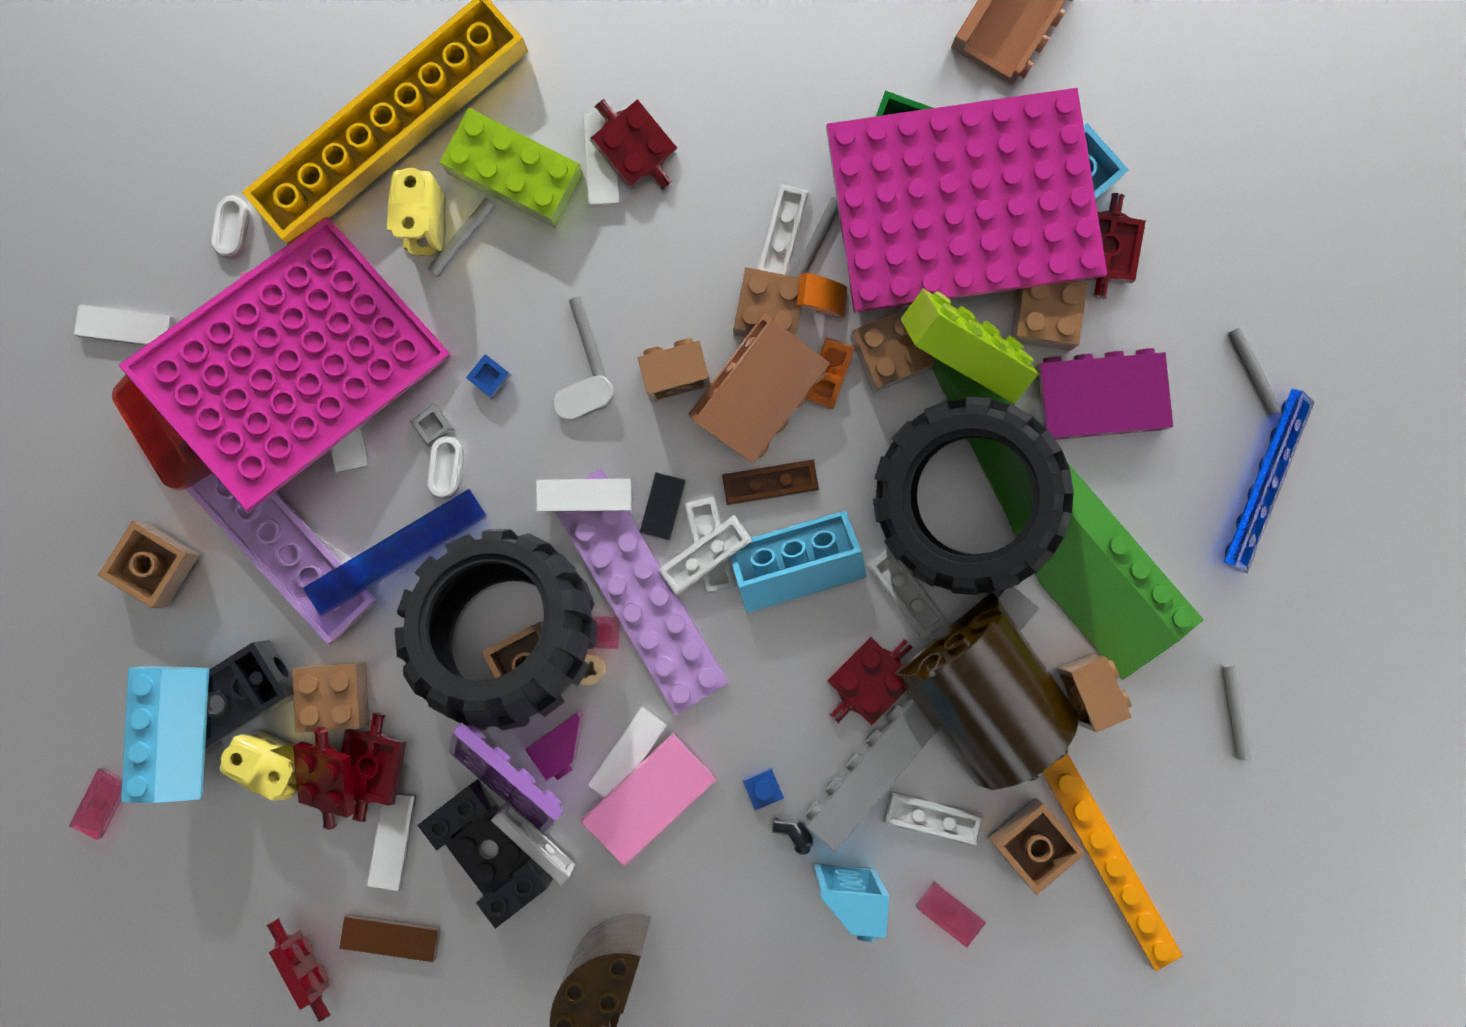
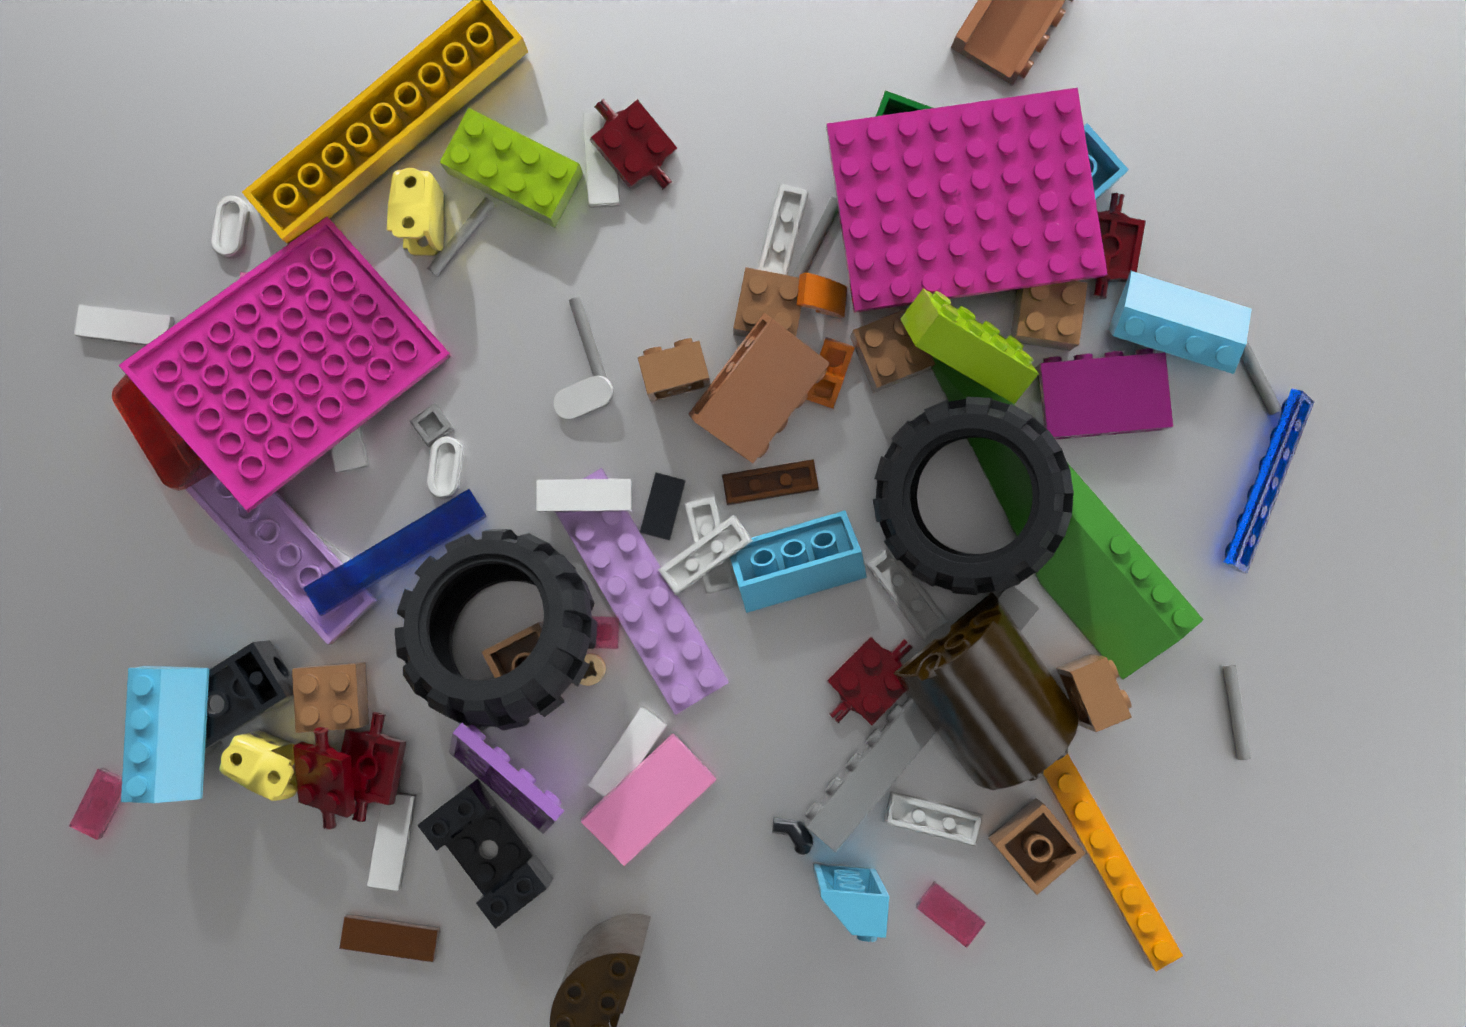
medium nougat brick [98,521,200,608] -> none
dark red plate [266,918,331,1022] -> none
blue plate [466,354,511,399] -> none
white tile [491,801,575,885] -> none
magenta slope [525,710,584,781] -> none
blue plate [743,768,784,810] -> none
none -> medium azure slope [1108,271,1252,374]

